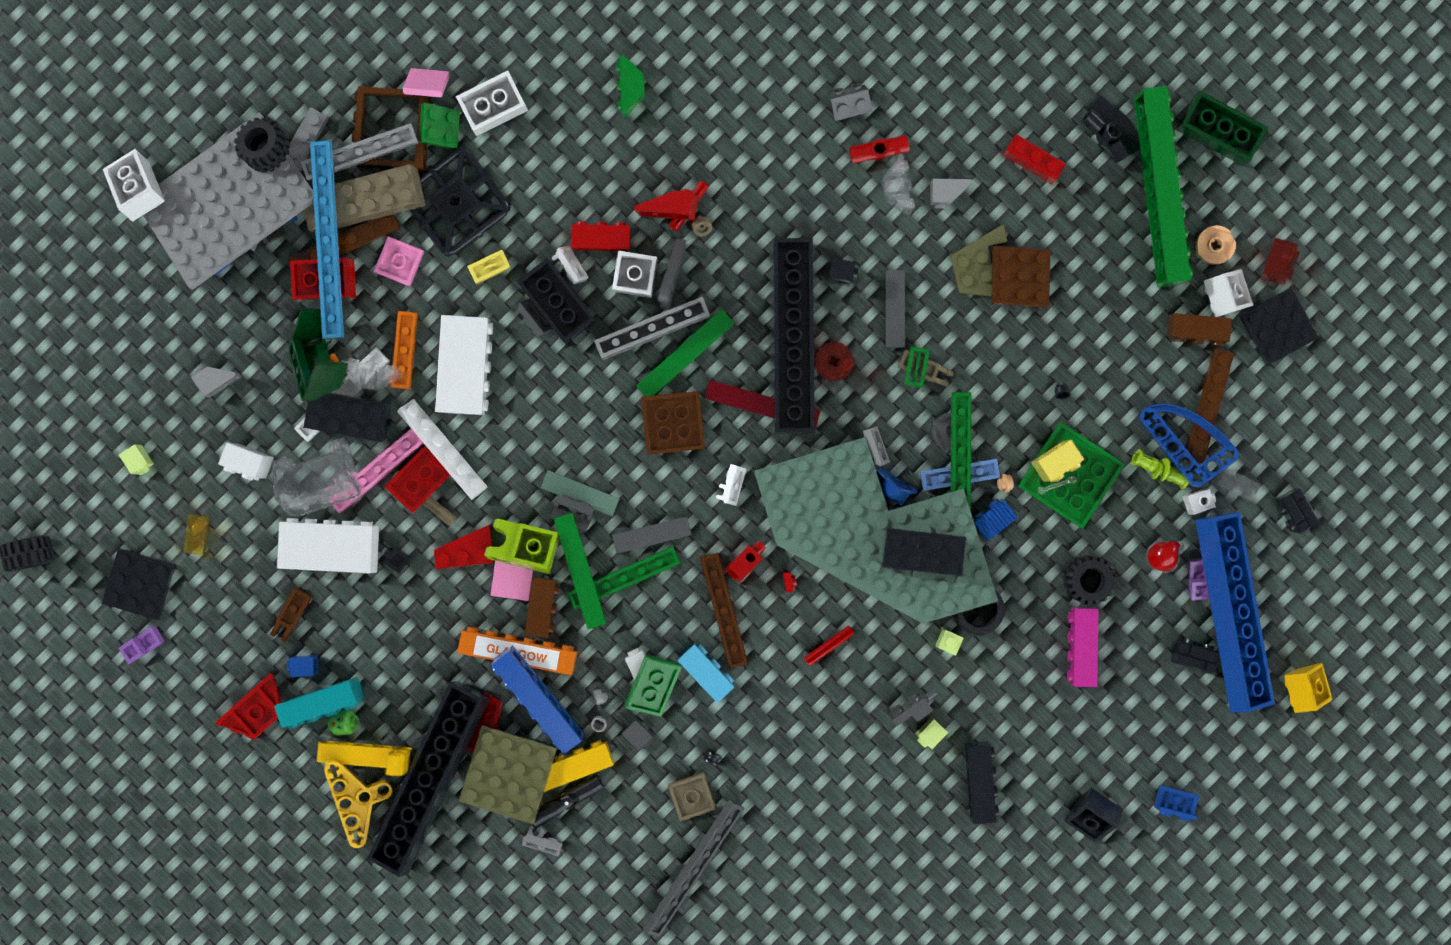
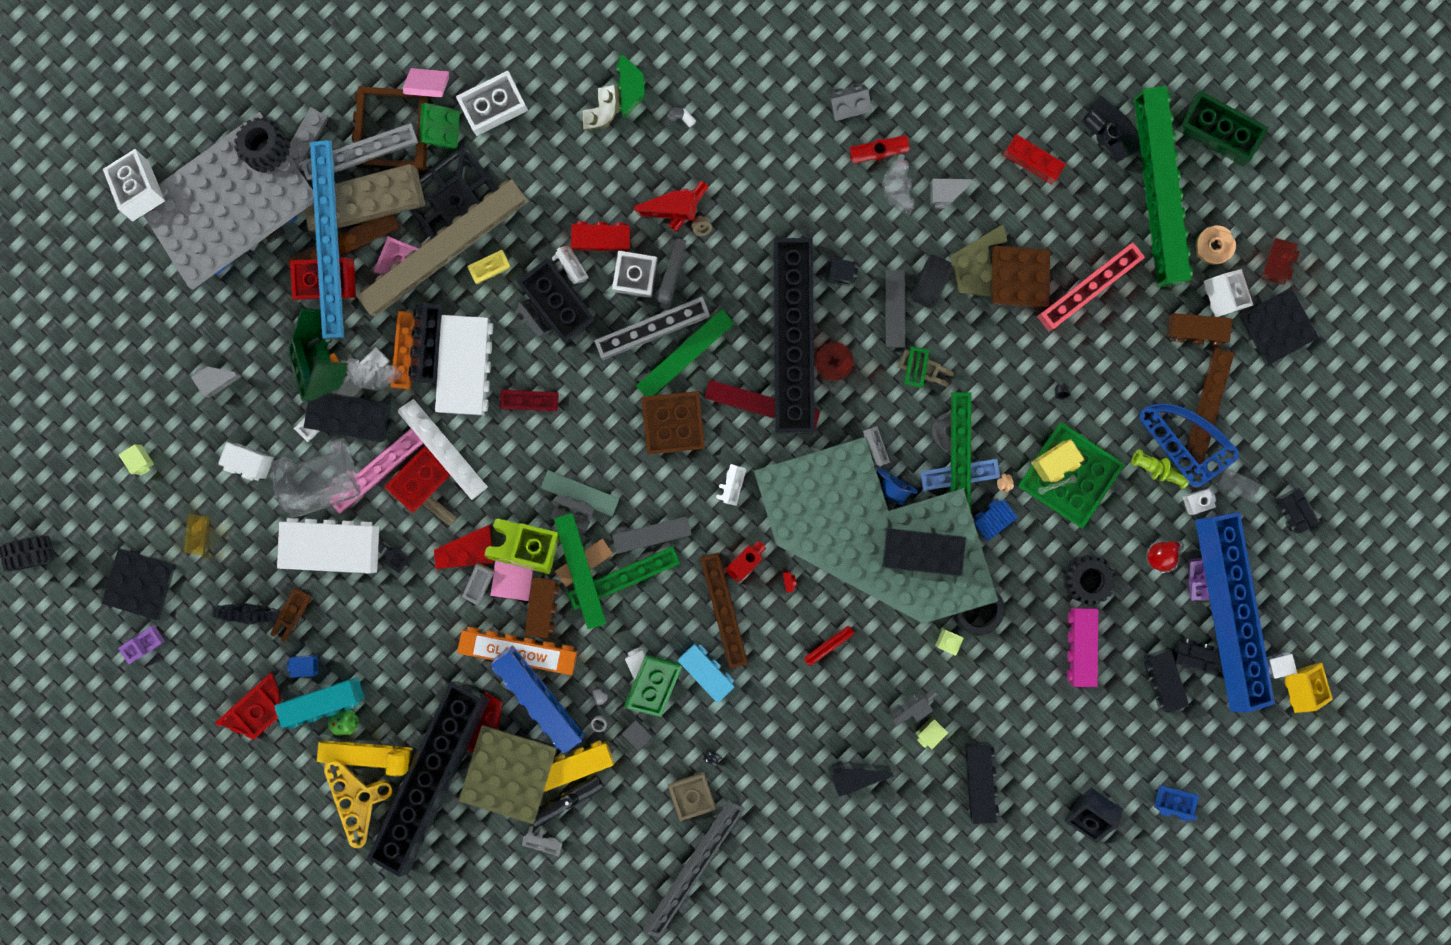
none -> black gear [212,603,279,624]
none -> dark tan brick [357,179,529,317]
none -> black brick [408,303,442,383]
none -> light grey tile [461,563,495,606]
none -> dark red tile [500,389,559,412]
none -> medium nougat tile [555,538,613,587]
none -> plate [582,85,619,131]
none -> arm [667,108,696,128]
none -> black slope [828,761,894,797]
none -> black tyre [911,255,952,309]
none -> coral brick [1037,243,1145,331]
none -> black brick [1144,649,1189,713]
none -> white brick [1267,652,1297,679]

